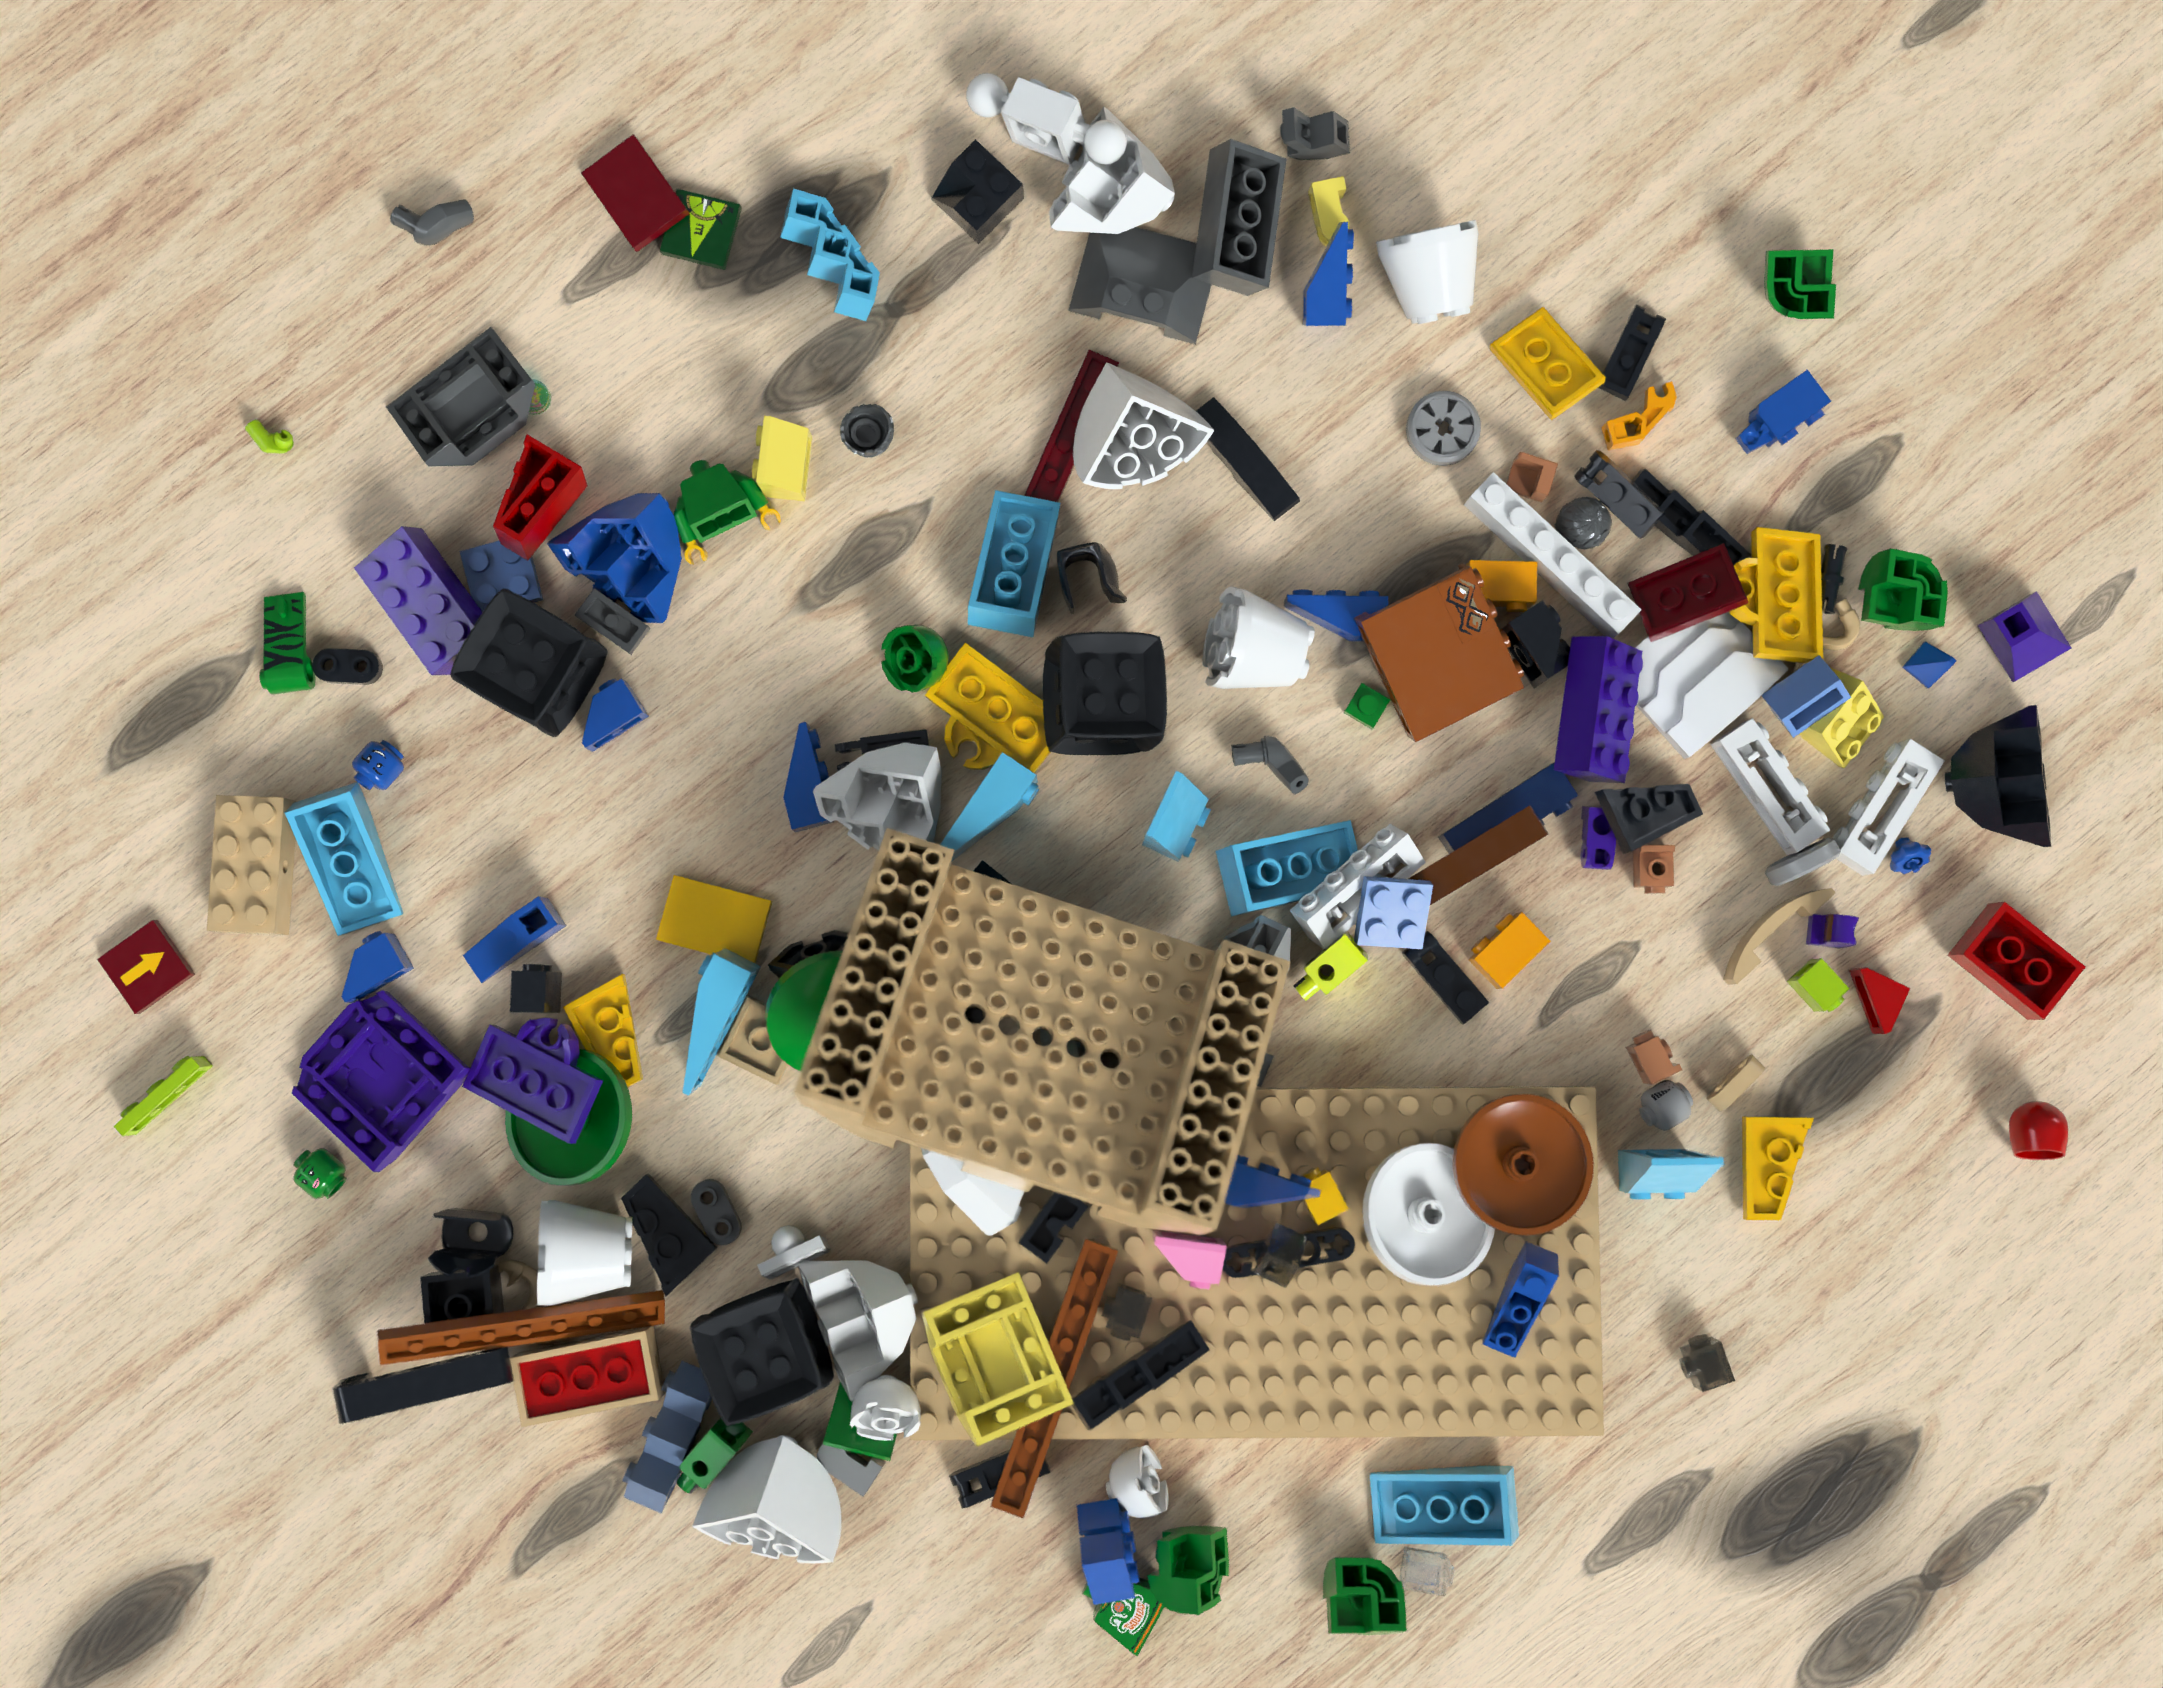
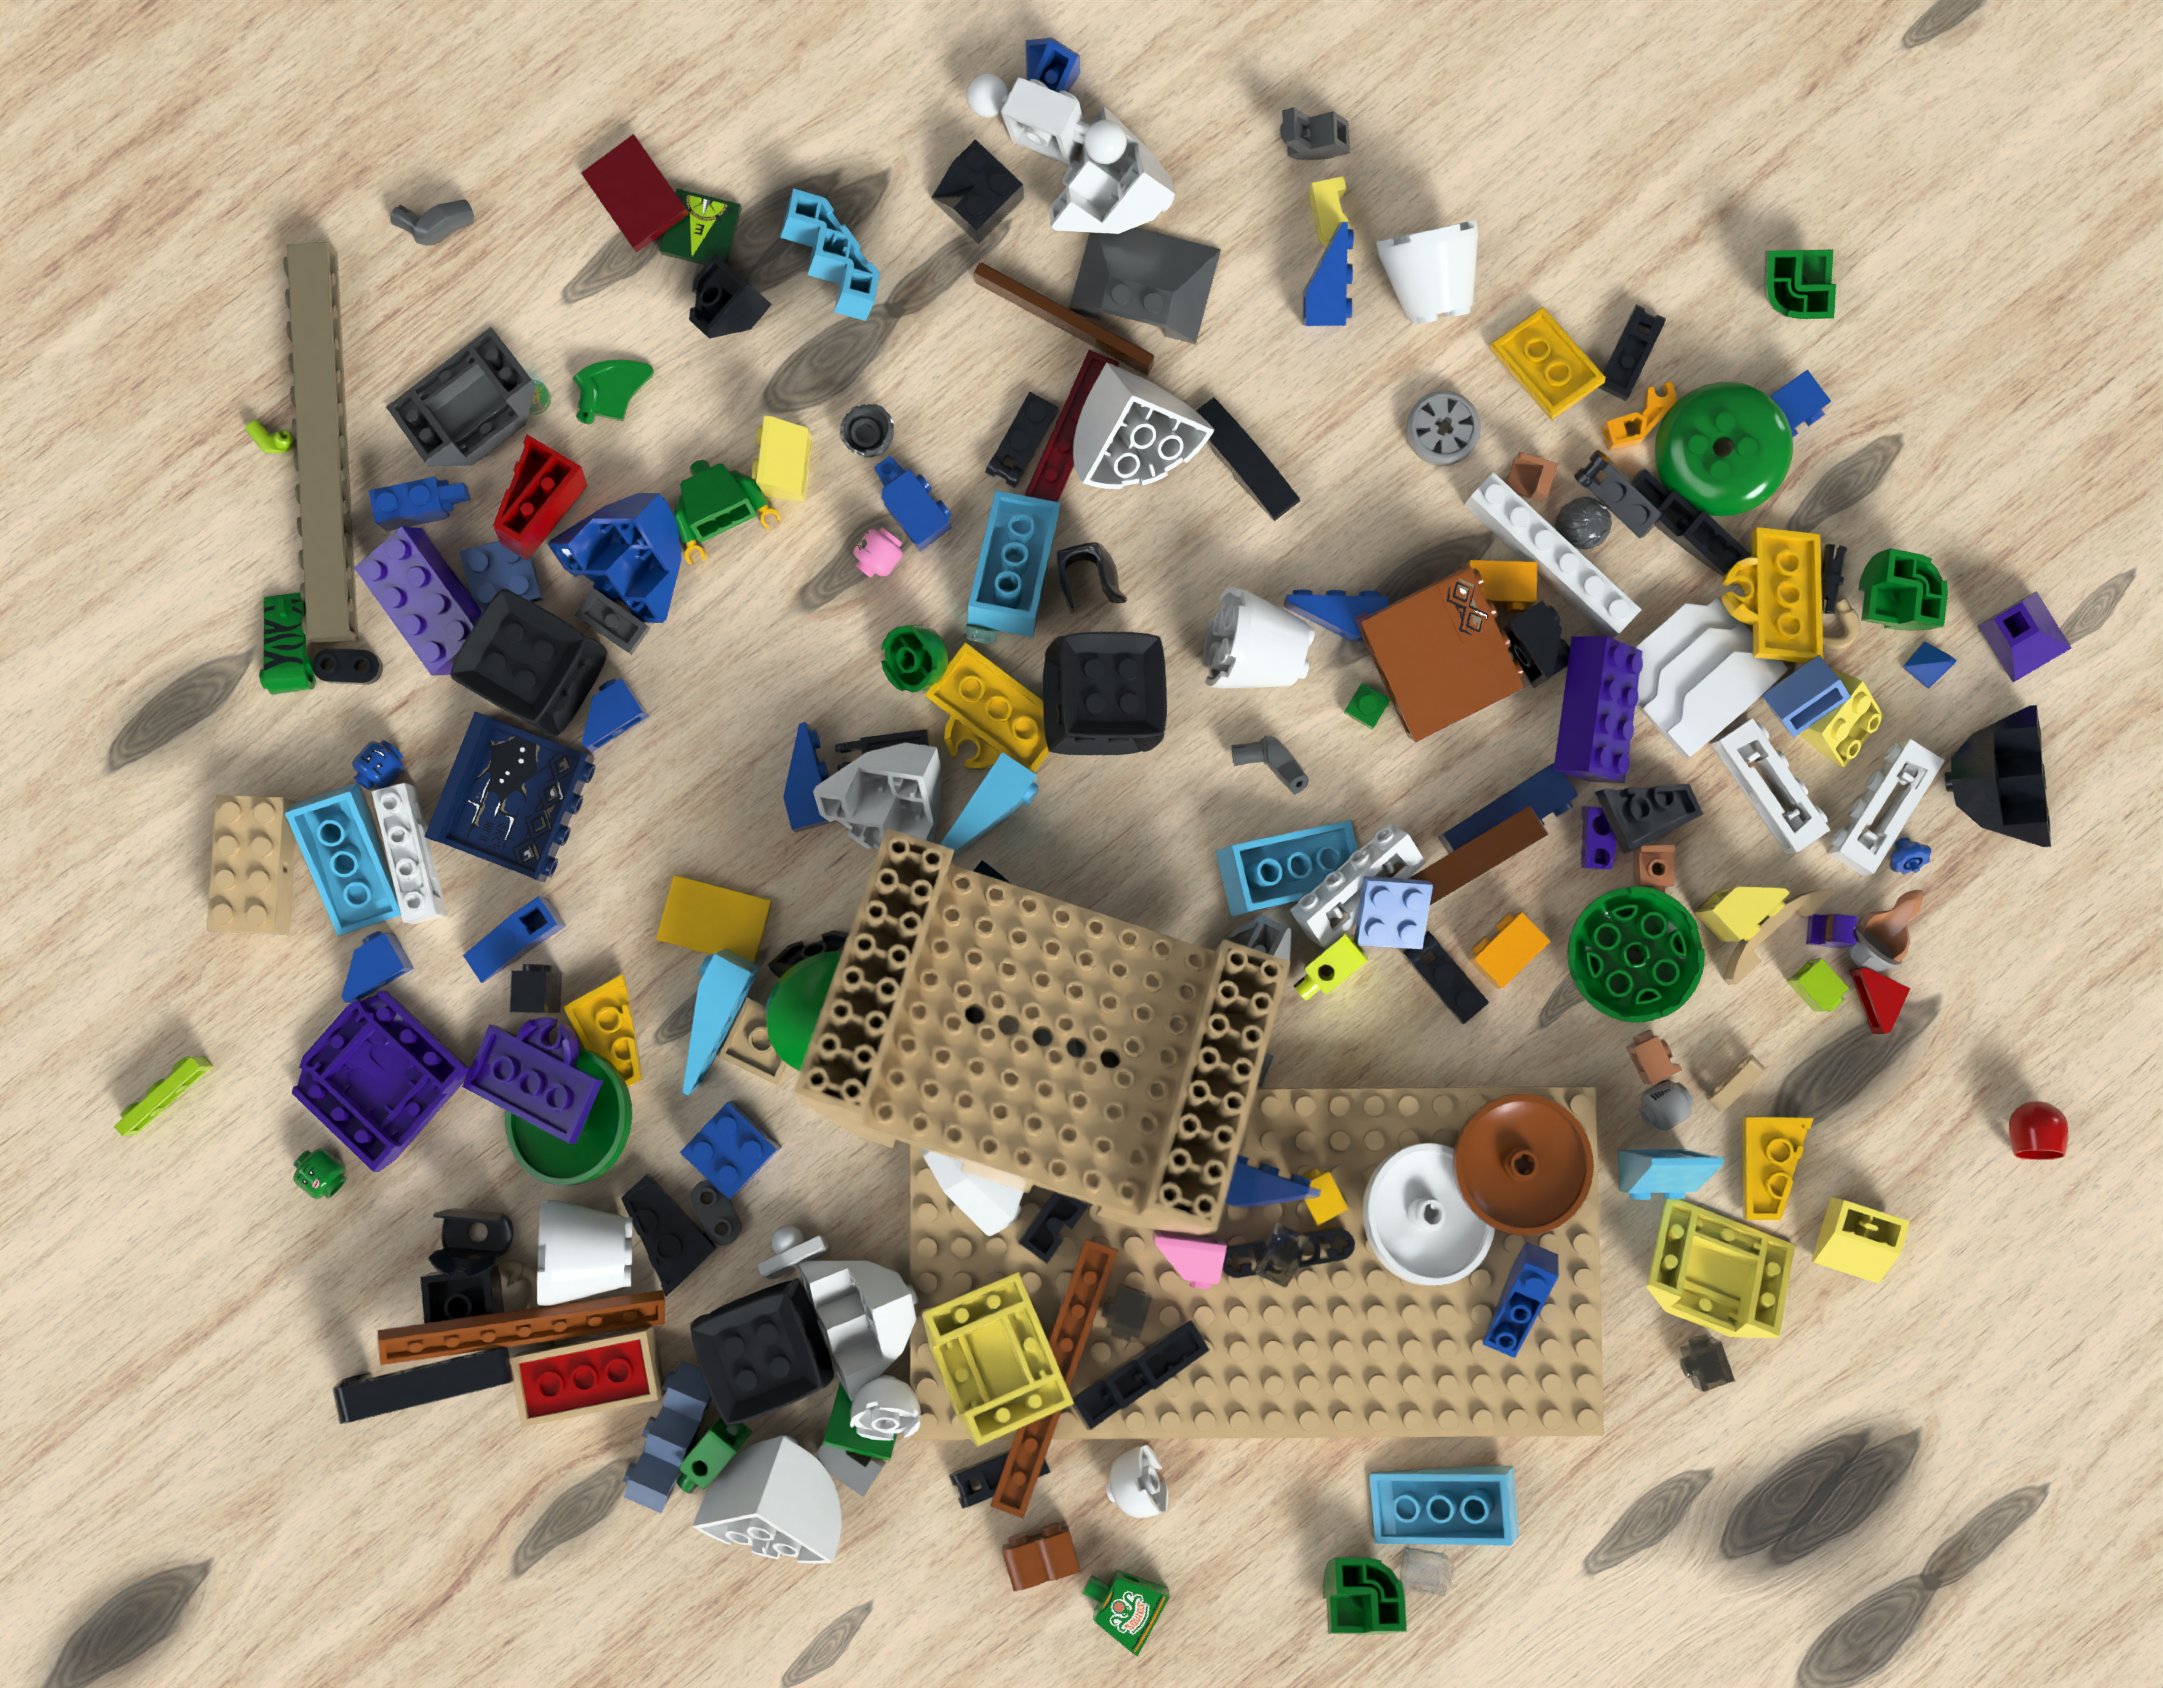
dark red tile [97,920,195,1014] -> none
blue piece [1077,1498,1140,1605] -> none
medium azure slope [1142,771,1211,862] -> none
green brick [1147,1526,1229,1615] -> none
dark grey brick [1192,139,1287,296] -> none
dark red tile [1627,543,1749,642] -> none
light grey wheel [1765,838,1841,886] -> none
red brick [1947,902,2086,1020] -> none
none -> dark tan brick [283,242,358,644]
none -> blue hinge [369,477,471,531]
none -> white brick [372,783,447,924]
none -> dark blue panel [424,712,596,882]
none -> green arm [573,360,654,425]
none -> blue brick [680,1101,782,1200]
none -> black slope [689,254,772,339]
none -> bright pink head [853,527,903,578]
none -> blue hinge [874,456,952,552]
none -> clear light blue tile [964,623,999,644]
none -> reddish brown tile [974,262,1154,376]
none -> black plate [985,392,1059,488]
none -> dark orange brick [1002,1523,1080,1591]
none -> blue slope [1025,38,1080,93]
none -> green brick [1567,886,1705,1023]
none -> light yellow slope [1646,1199,1795,1338]
none -> green brick [1655,382,1793,516]
none -> light yellow slope [1694,887,1790,942]
none -> light yellow slope [1811,1197,1910,1284]
none -> nougat piece [1848,890,1924,972]

